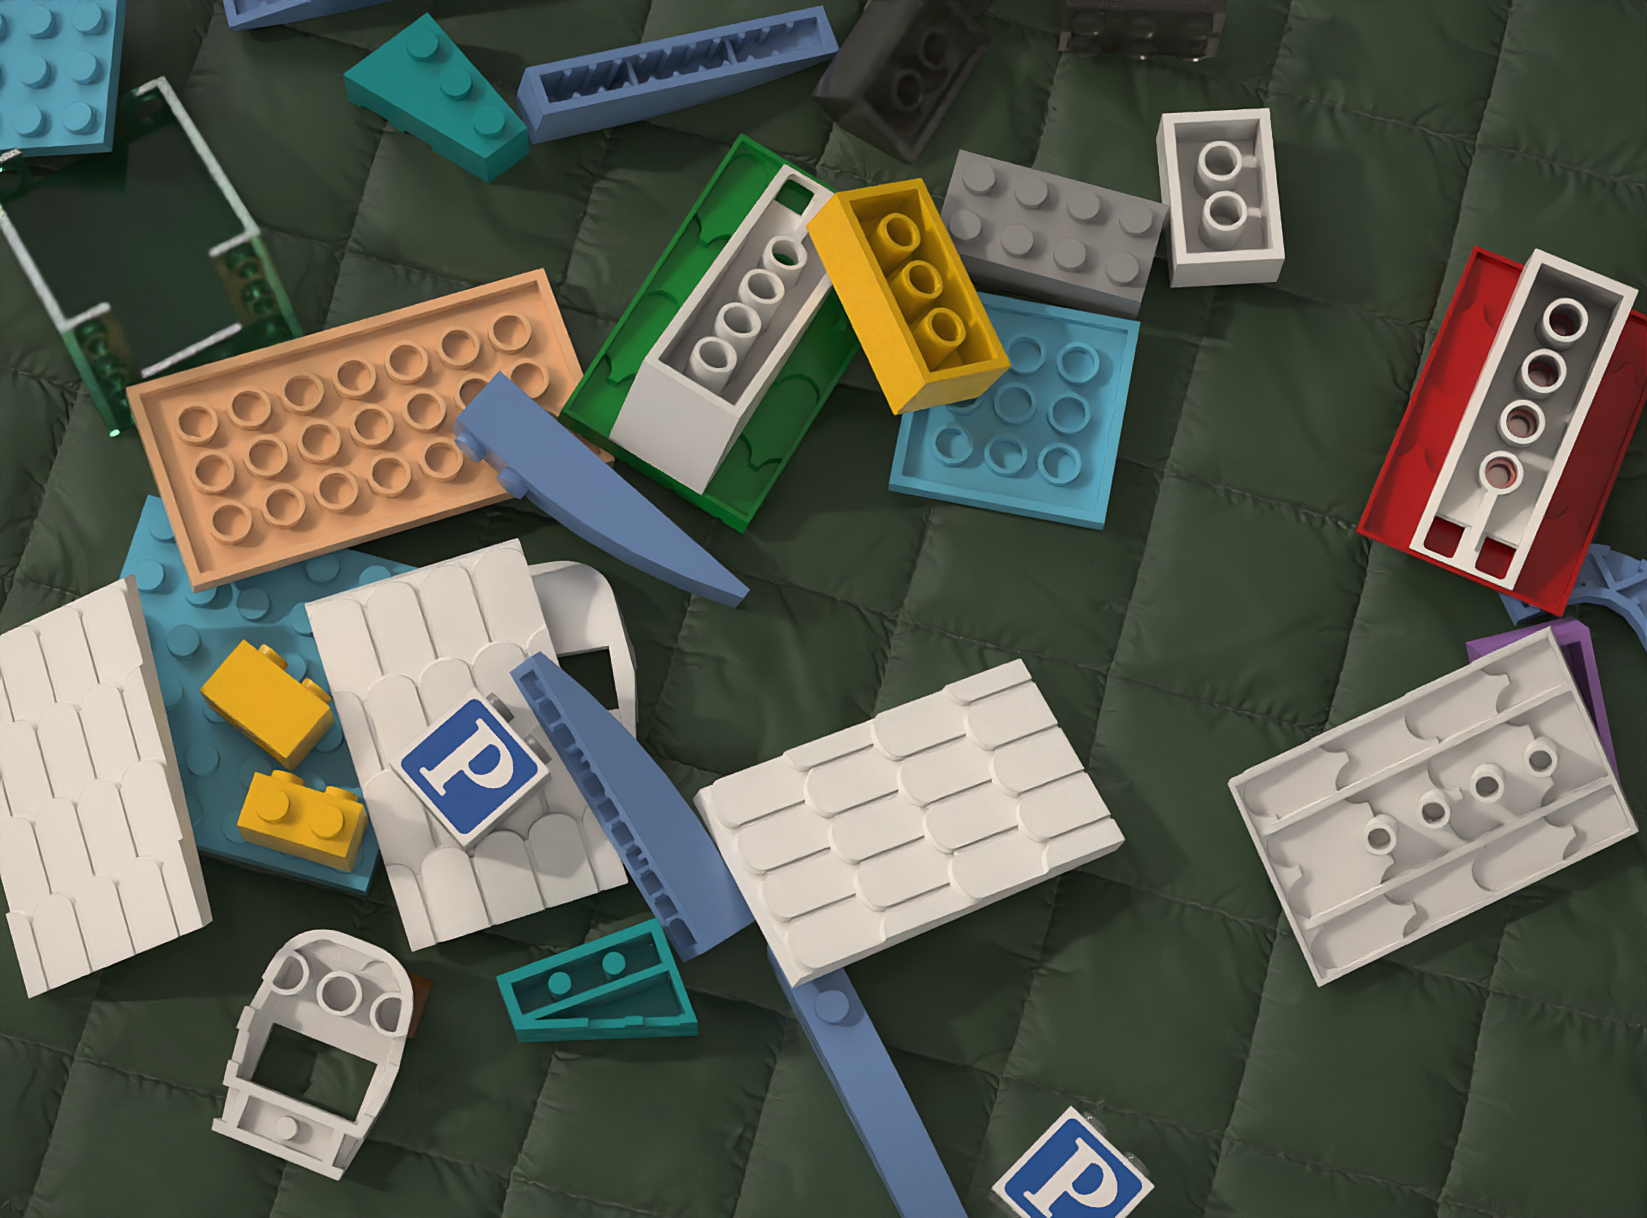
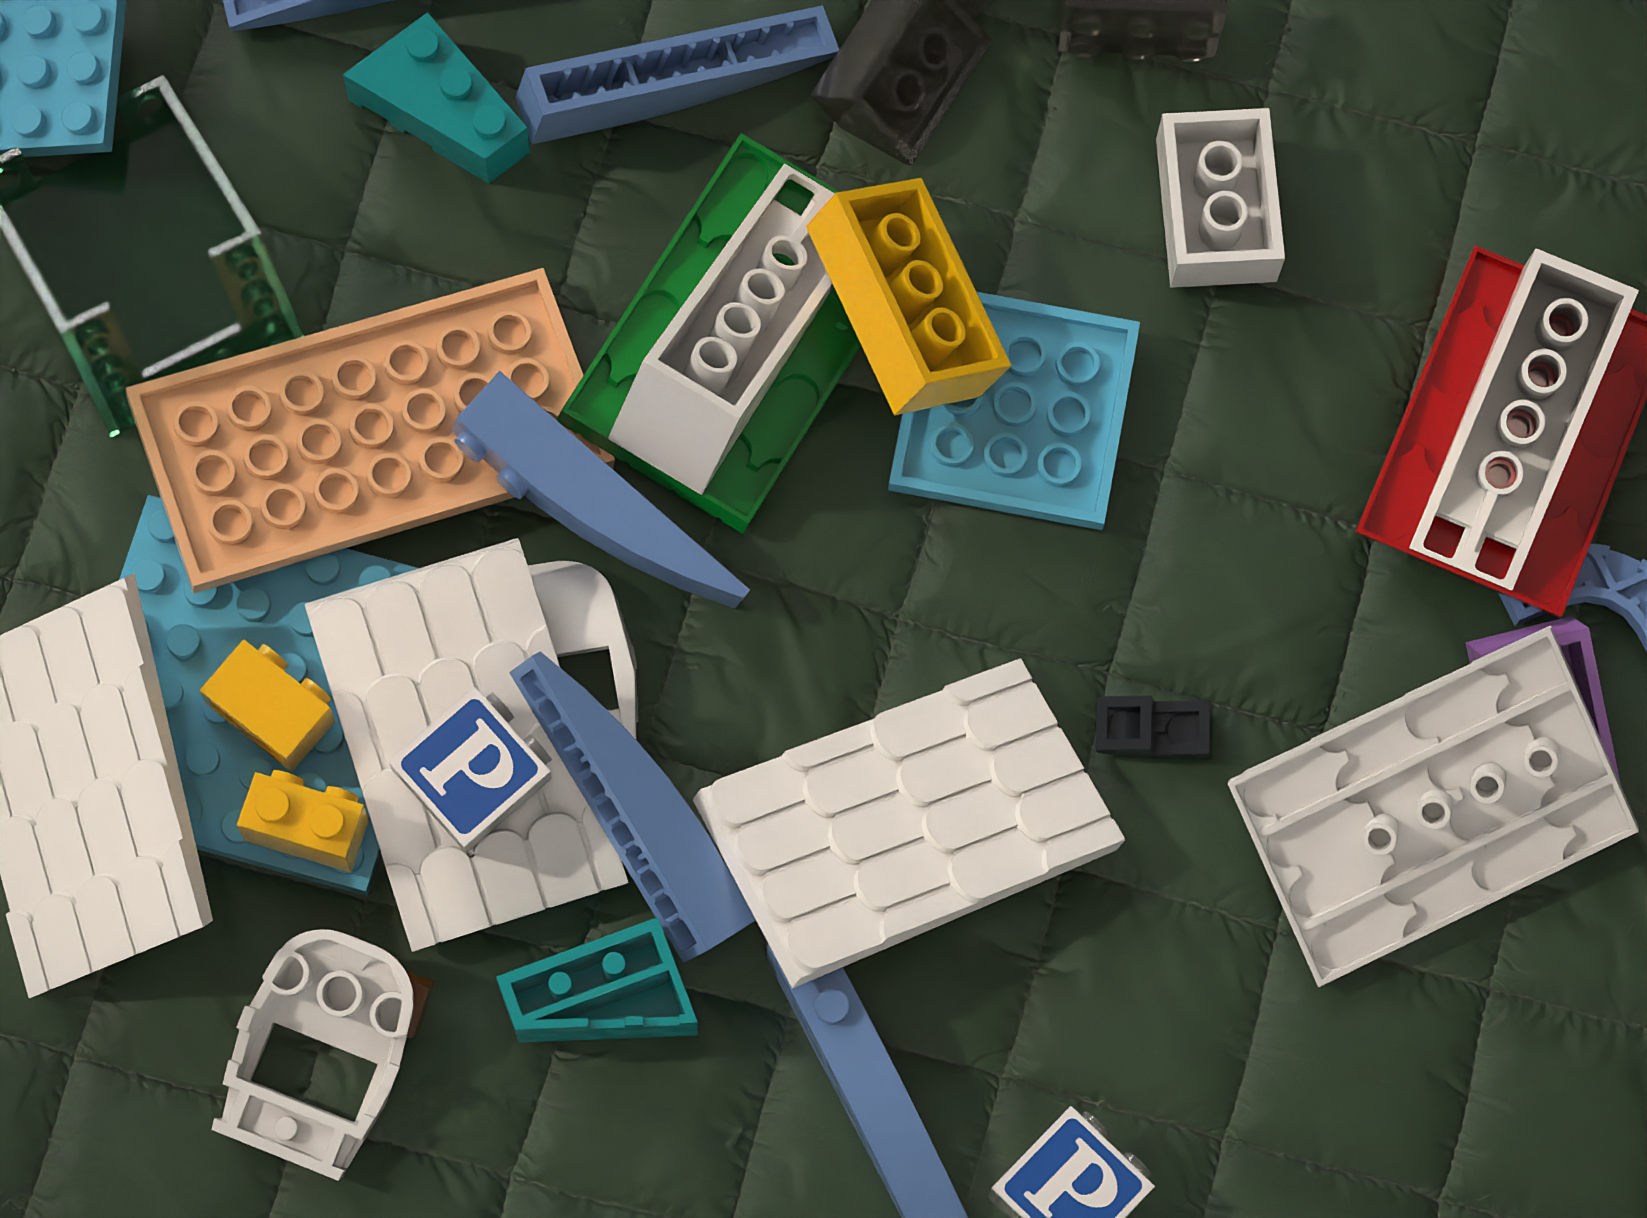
light grey brick [940,150,1168,321] -> none
none -> black slope [1096,695,1213,760]

